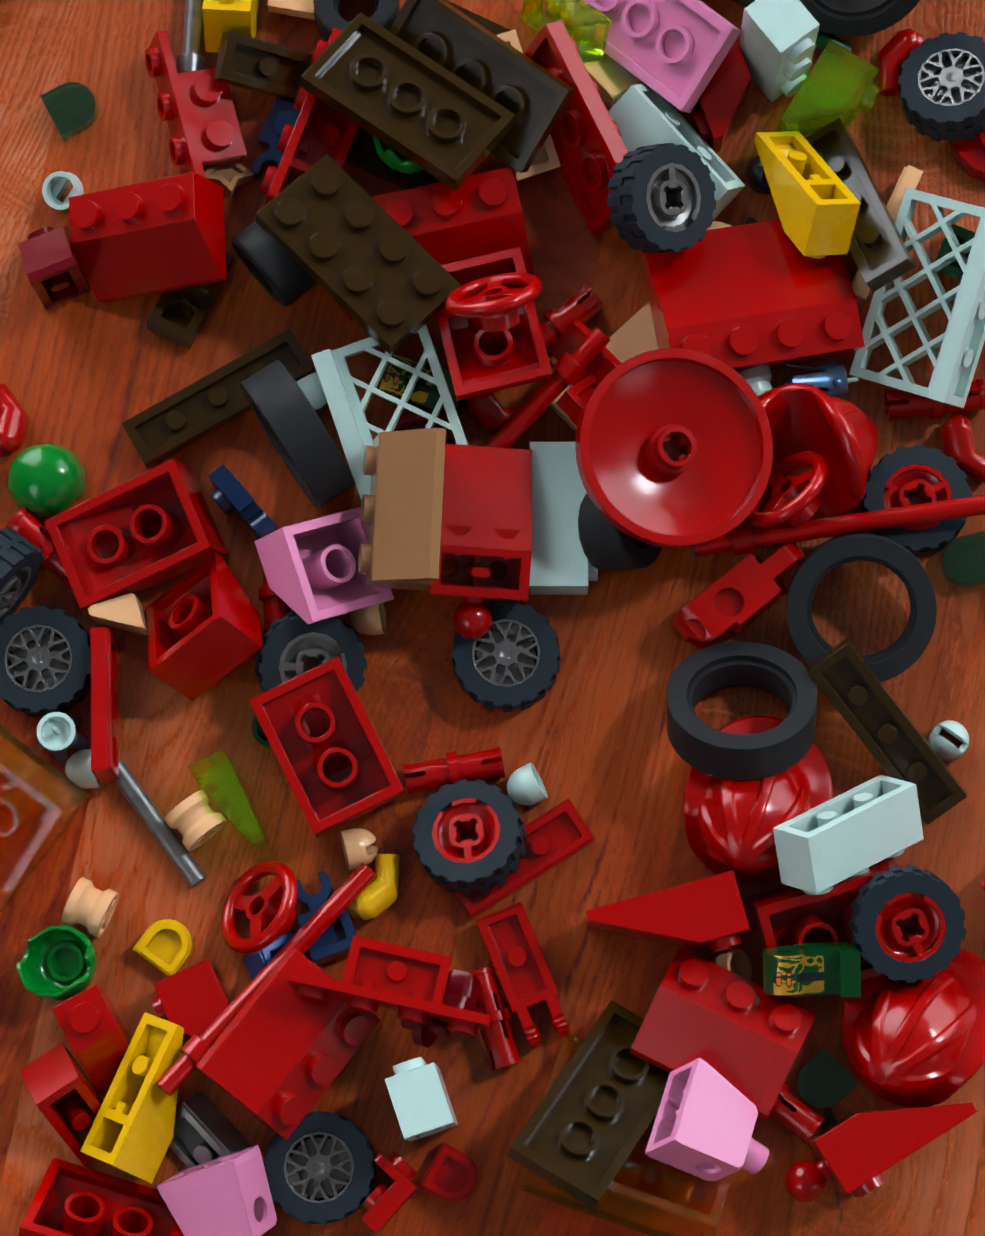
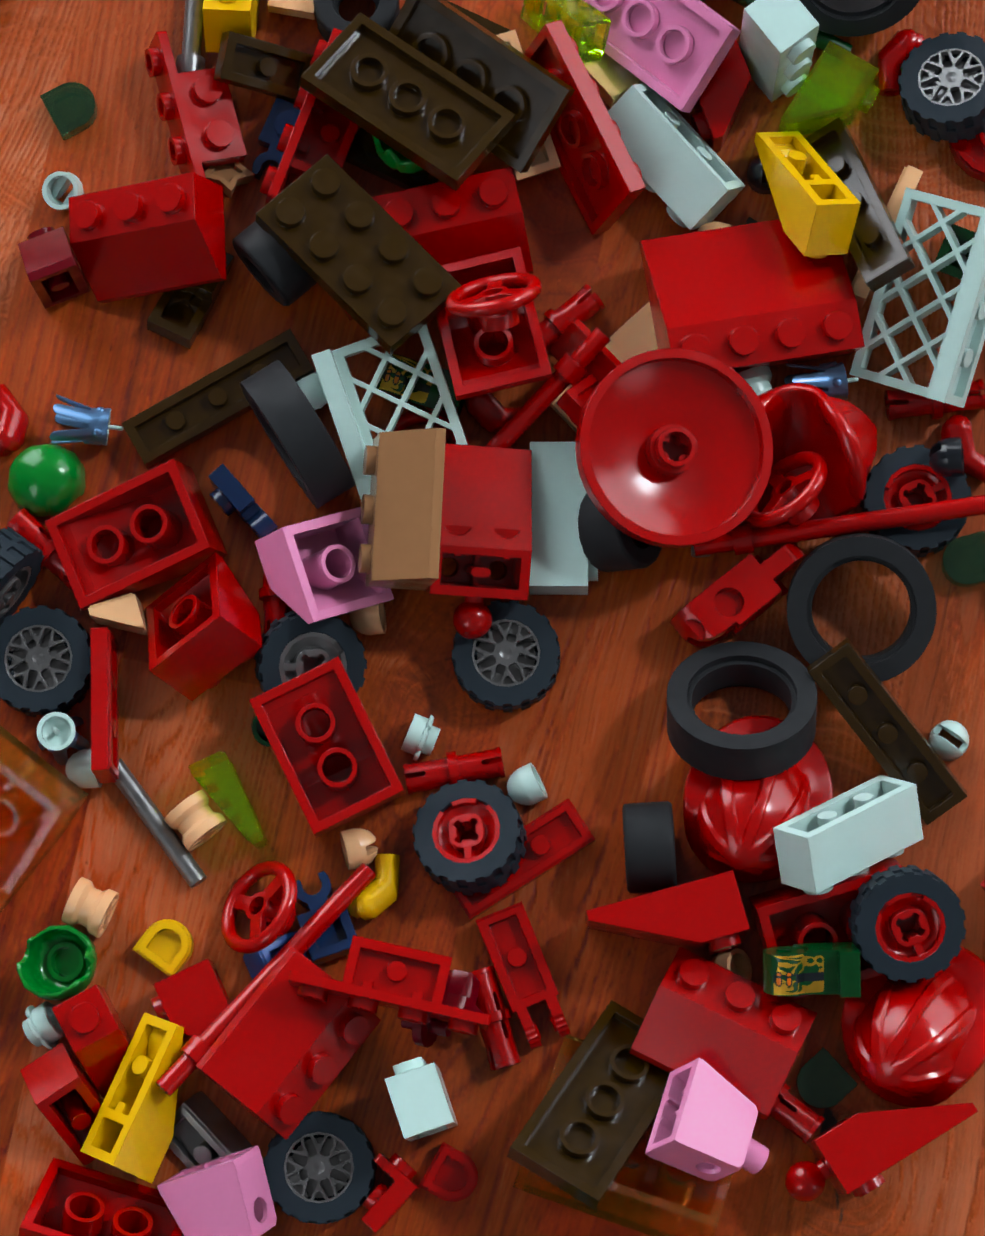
black wheel [607,143,717,254] -> none
none -> light aqua plate [22,1001,65,1049]
none -> flat silver piece [49,394,124,446]
none -> light aqua plate [401,713,441,761]
none -> black tyre [622,801,677,893]
none -> black hinge [929,437,965,477]

